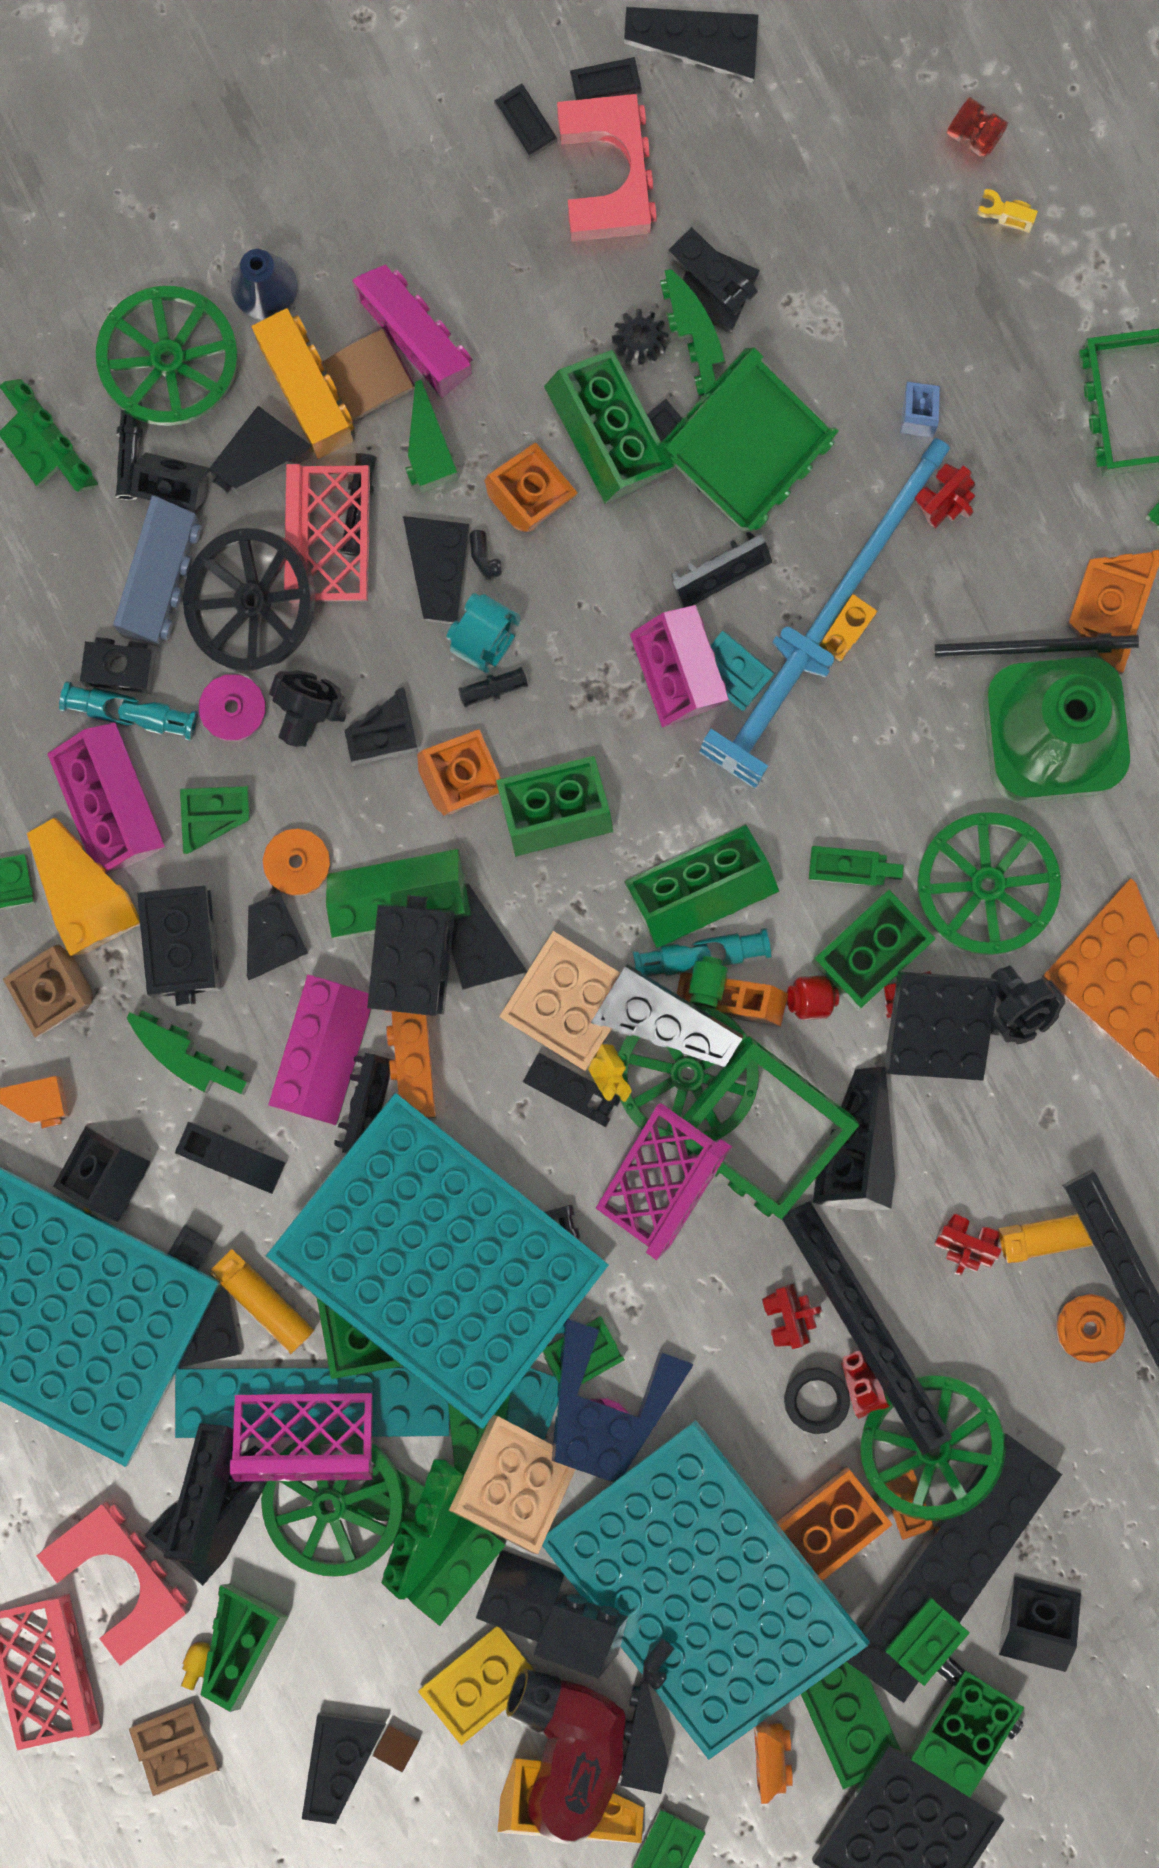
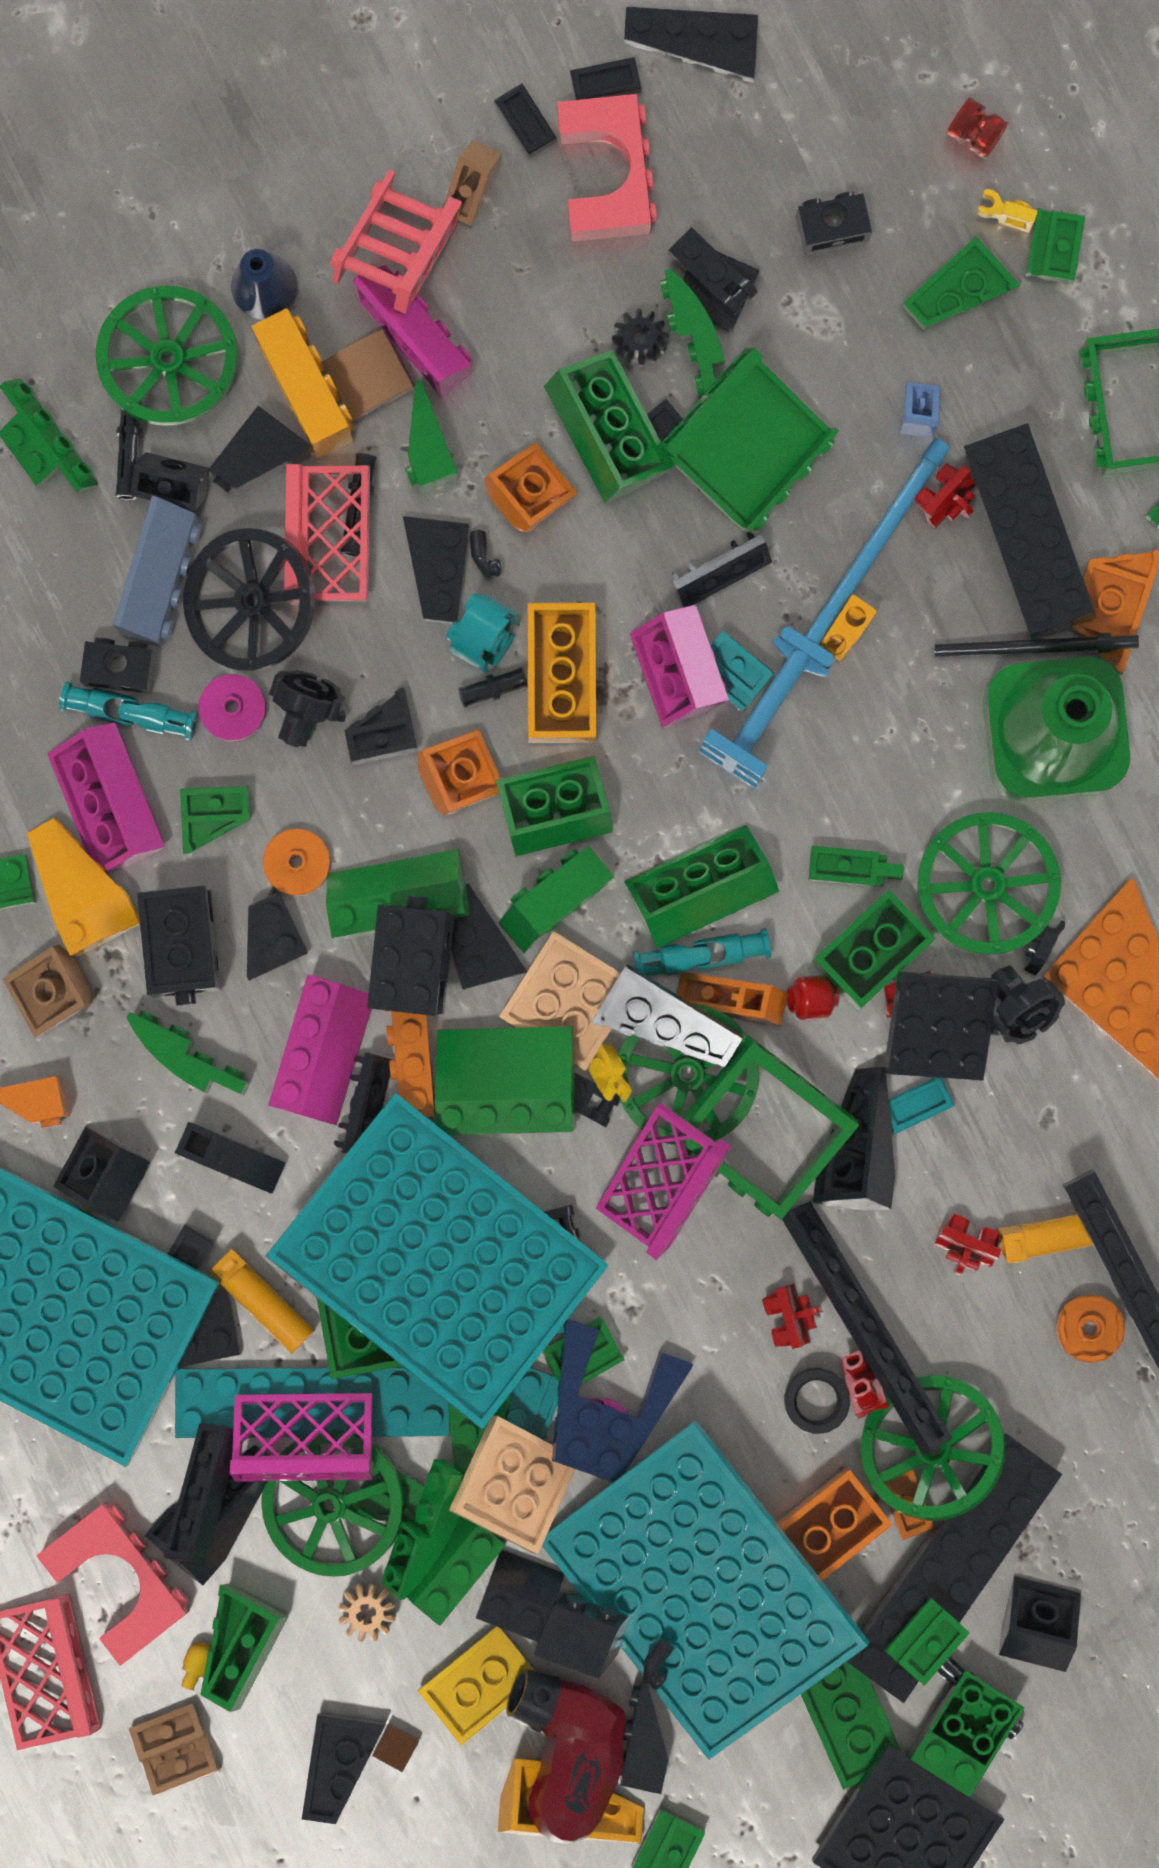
green brick [688,956,728,1008] -> none
orange slope [754,1721,793,1804] -> none
none -> coral fence [330,170,462,314]
none -> light nougat gear [338,1583,396,1642]
none -> green slope [435,1026,577,1135]
none -> medium nougat slope [443,140,502,226]
none -> green wedge [498,845,615,954]
none -> light orange brick [528,603,596,743]
none -> black brick [796,191,872,255]
none -> teal tile [889,1077,955,1135]
none -> green wing [901,236,1021,330]
none -> black brick [964,423,1096,640]
none -> black plate [1024,920,1065,976]
none -> green plate [1025,208,1085,284]

